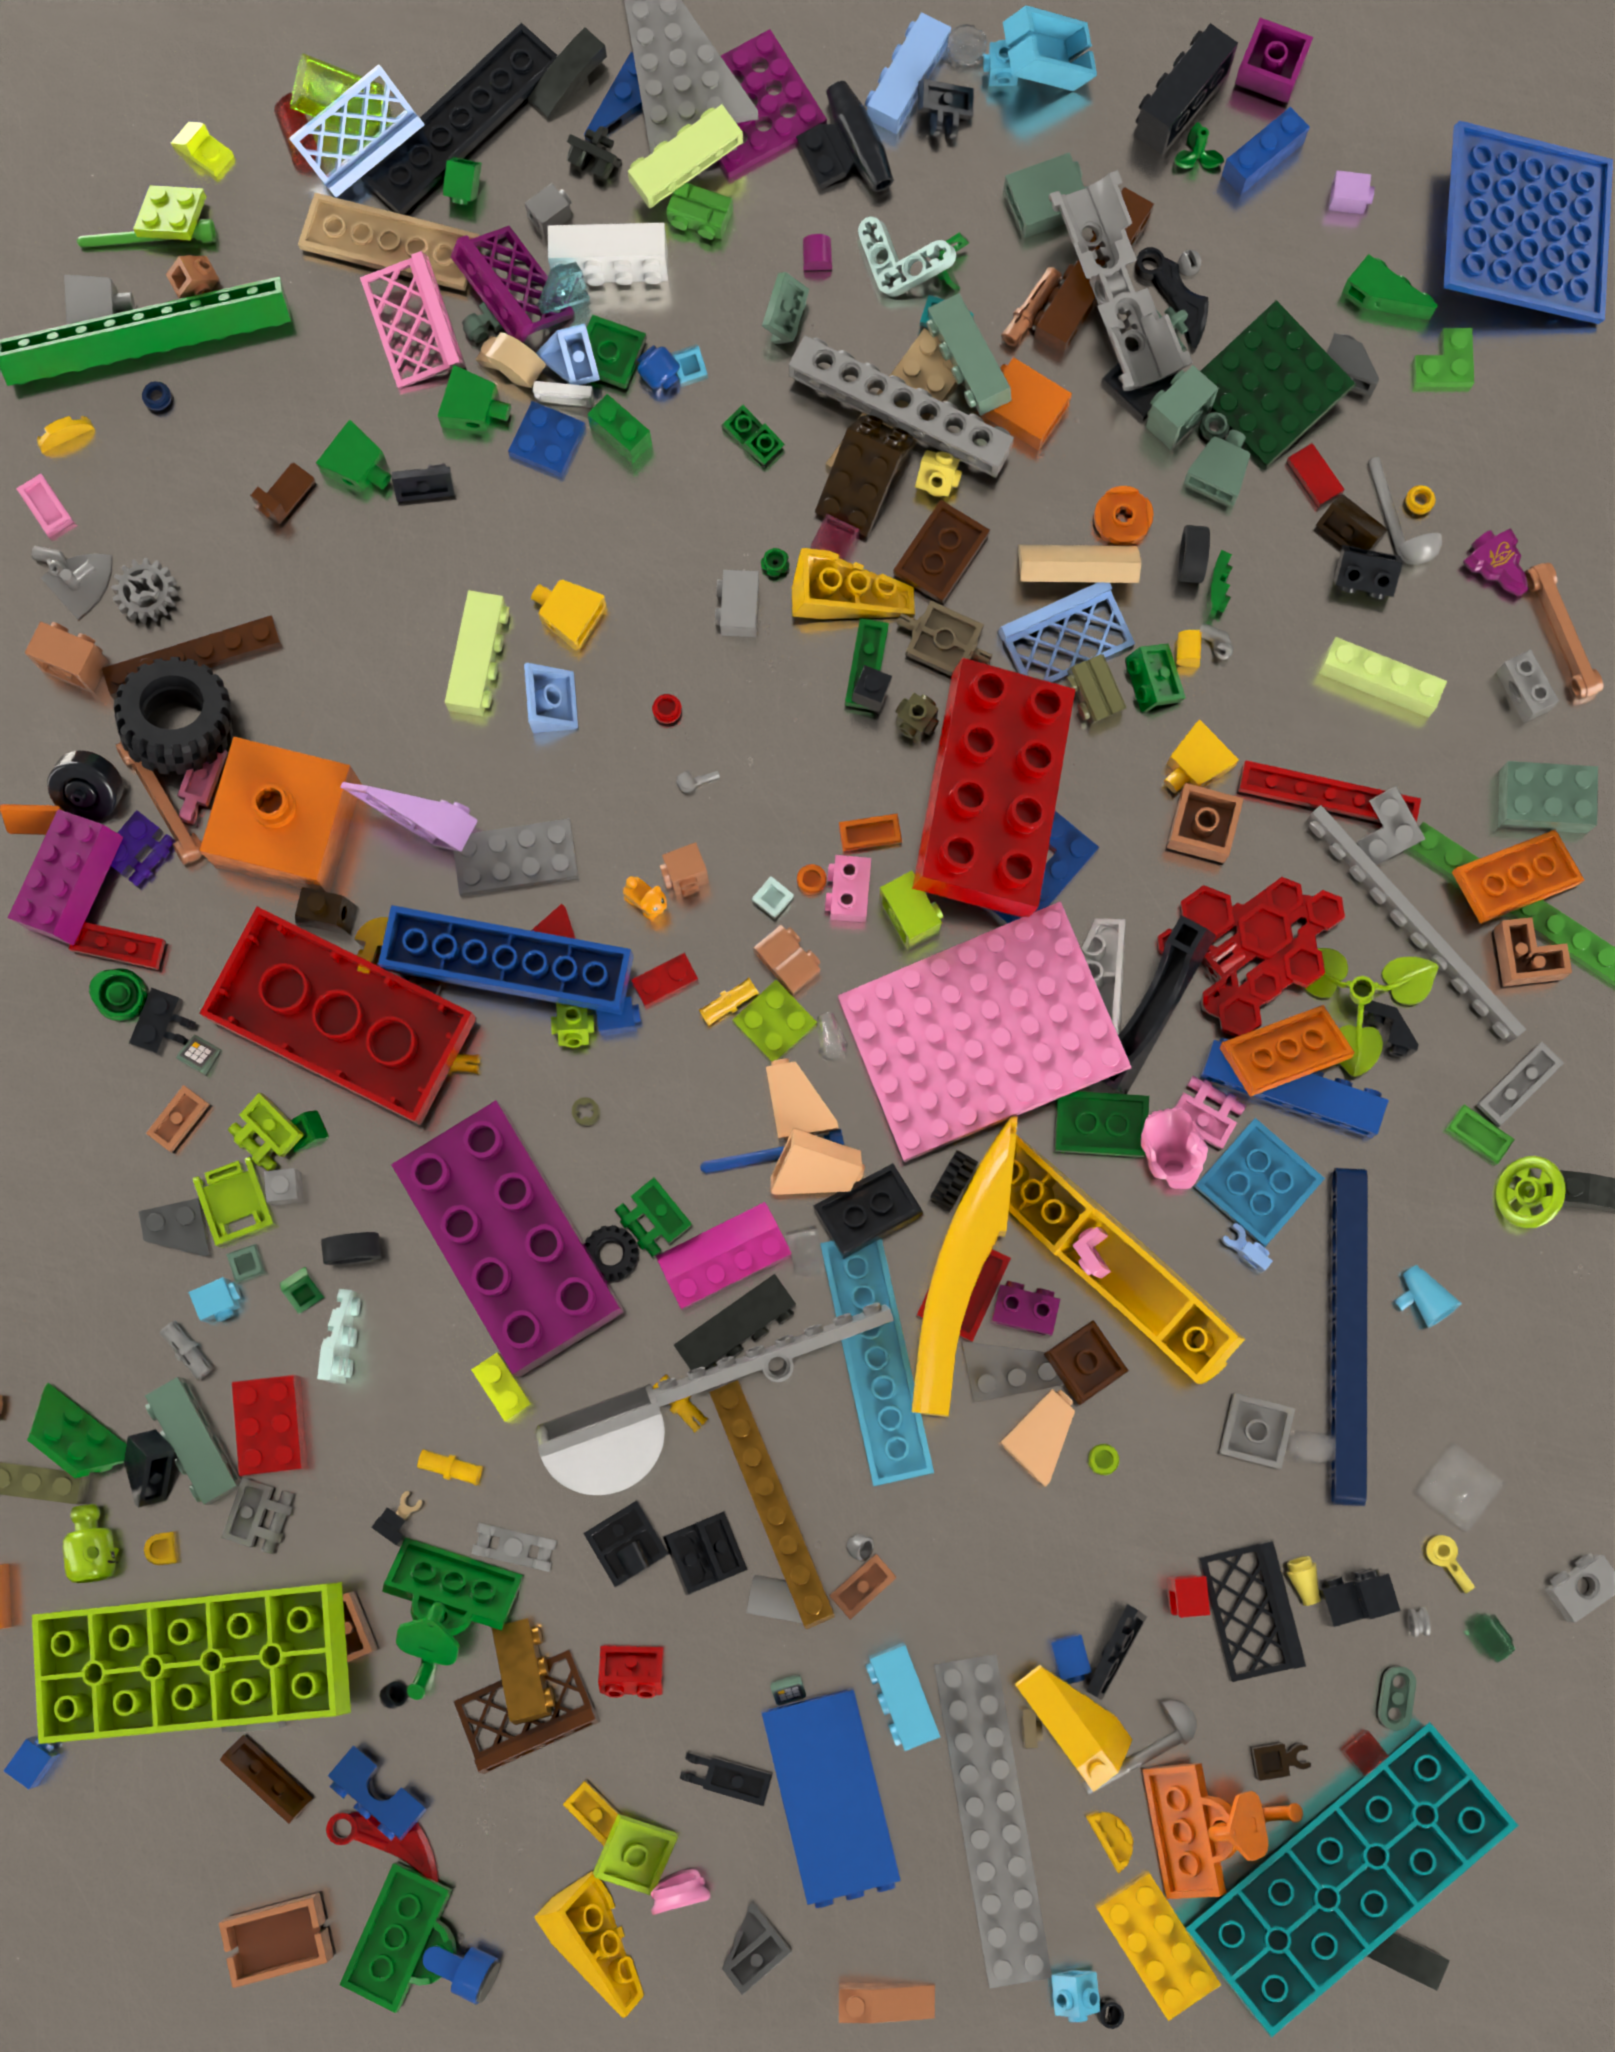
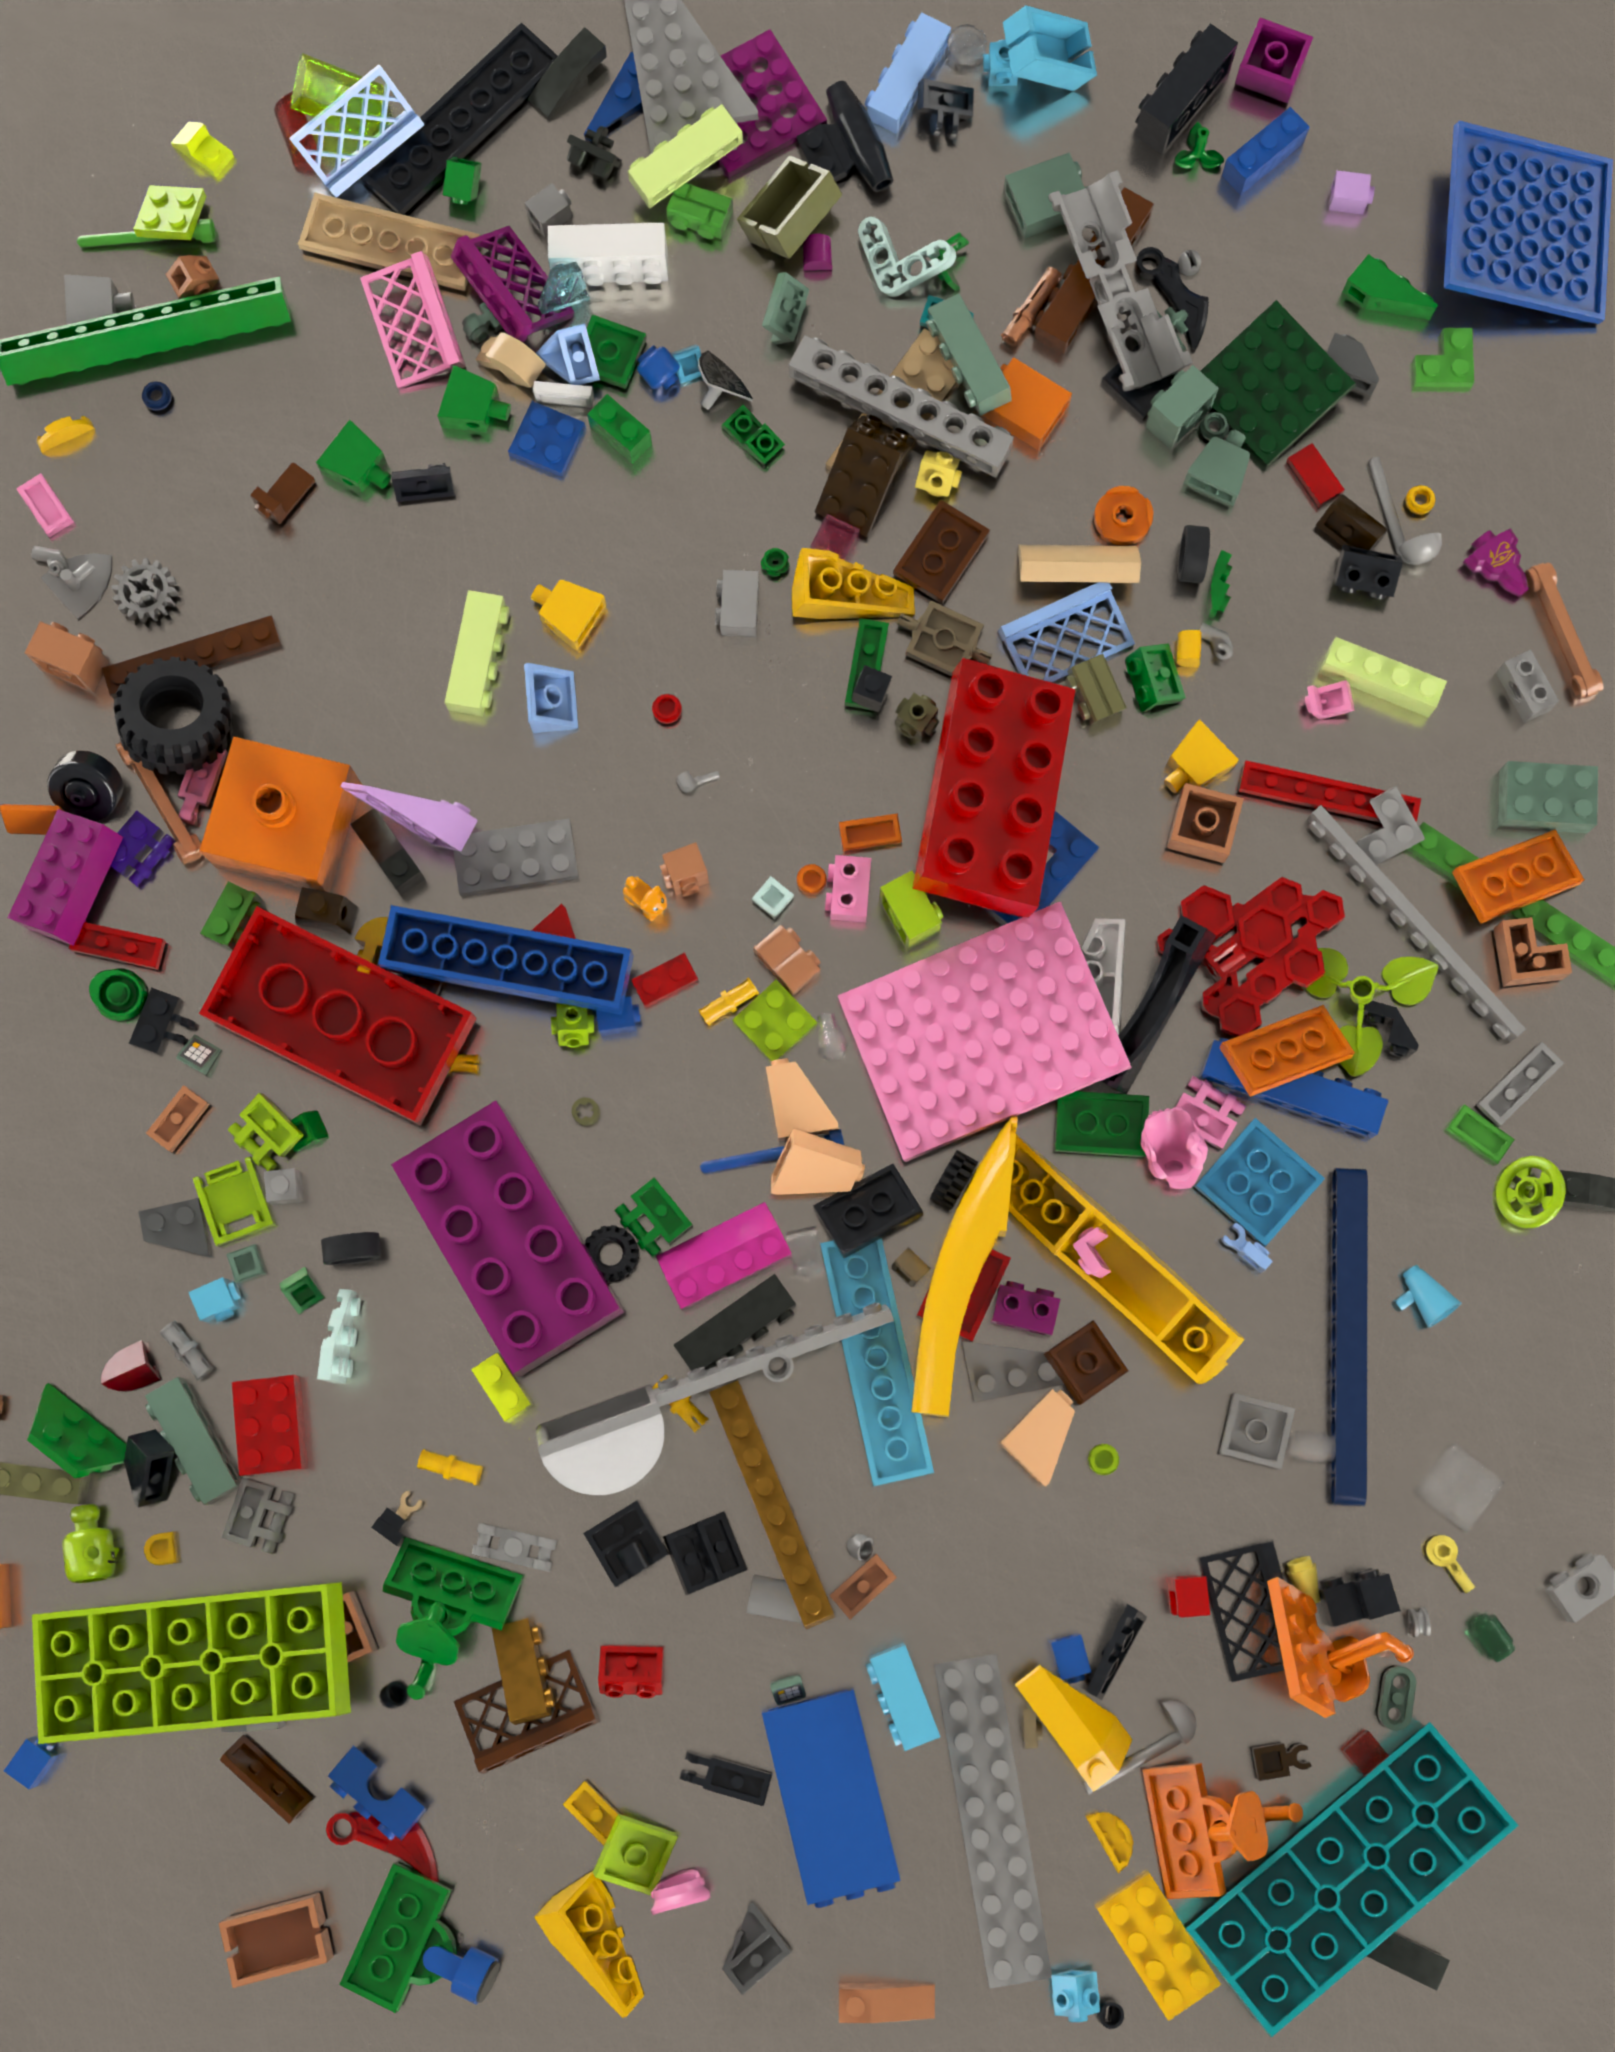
none -> dark red brick [101,1340,160,1391]
none -> bright green bracket [200,881,262,951]
none -> pearl dark grey slope [350,808,425,896]
none -> shield [698,350,753,410]
none -> olive piece [736,155,842,259]
none -> dark tan brick [891,1247,931,1287]
none -> orange plate [1267,1577,1414,1718]
none -> bright pink bracket [1305,680,1355,720]

